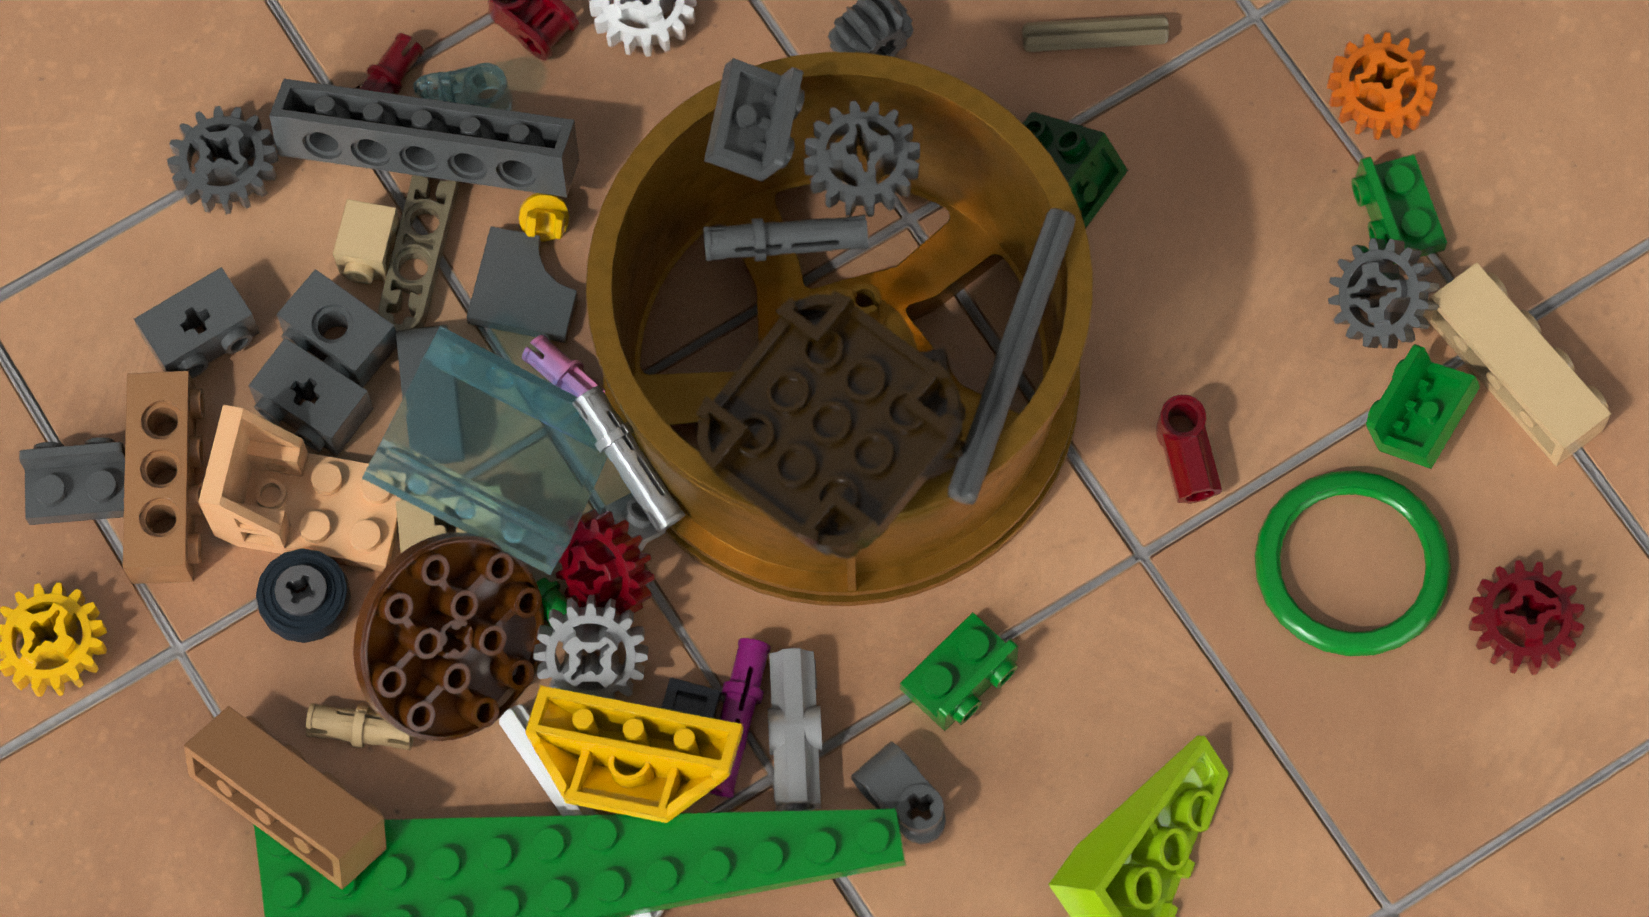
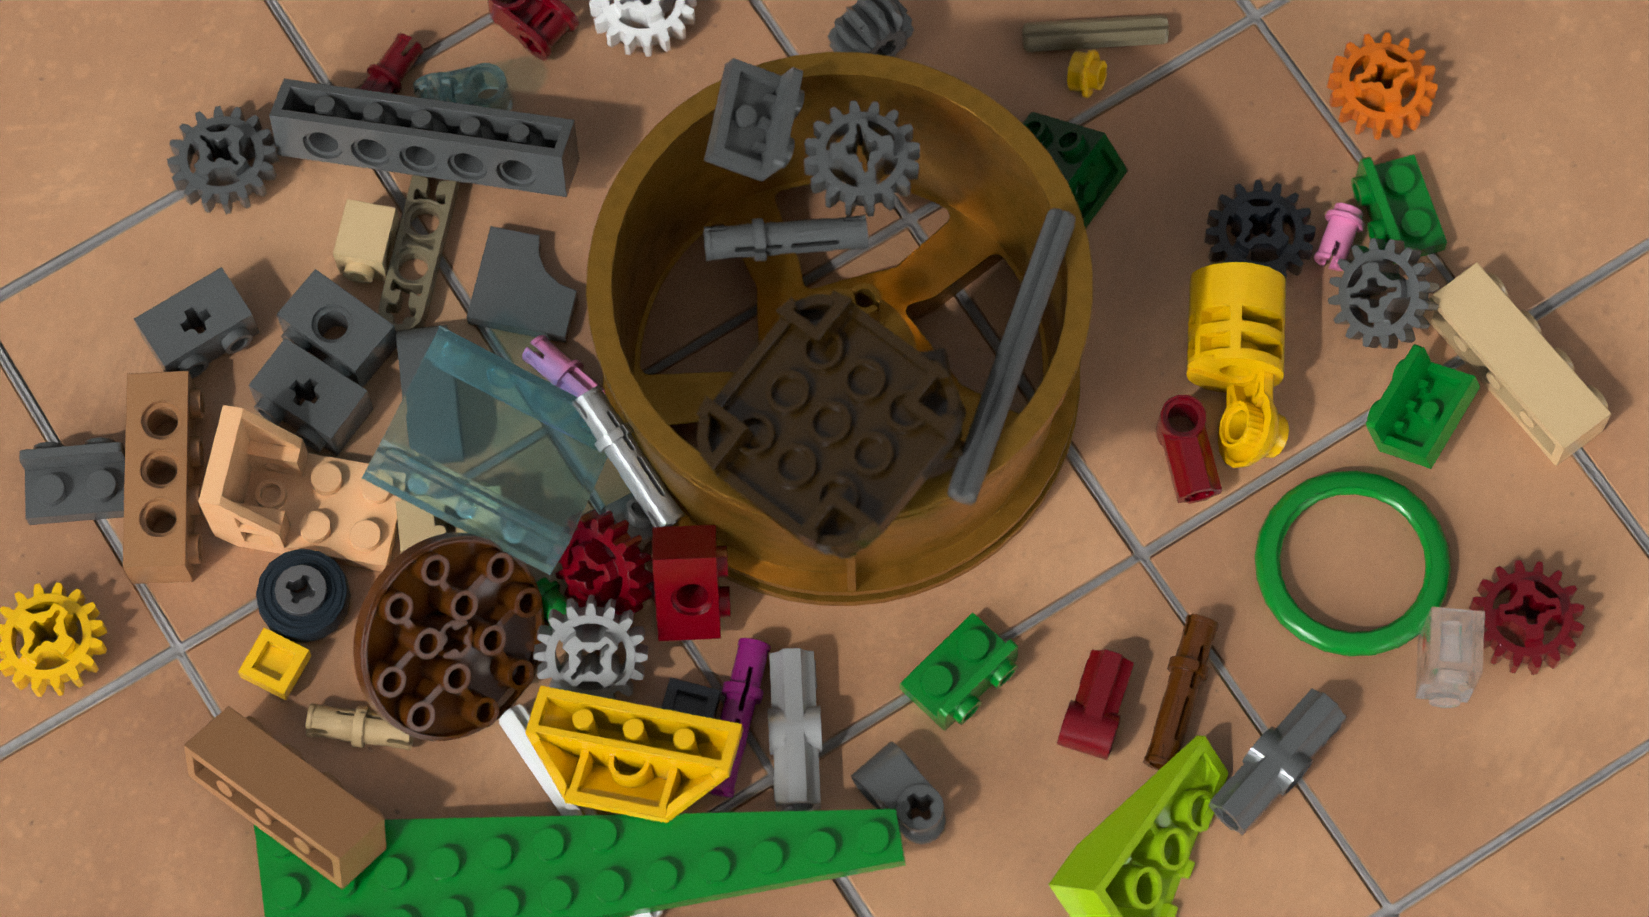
yellow plate [519,193,569,241] -> none
none -> yellow plate [238,628,312,700]
none -> dark red brick [652,525,731,641]
none -> dark red piece [1057,649,1134,761]
none -> yellow plate [1067,49,1107,98]
none -> reddish brown pin [1143,614,1219,770]
none -> yellow cylinder [1186,262,1289,468]
none -> black gear [1204,180,1316,279]
none -> dark grey piece [1209,688,1346,835]
none -> bright pink pin [1314,203,1365,271]
none -> clear brick [1415,607,1485,708]

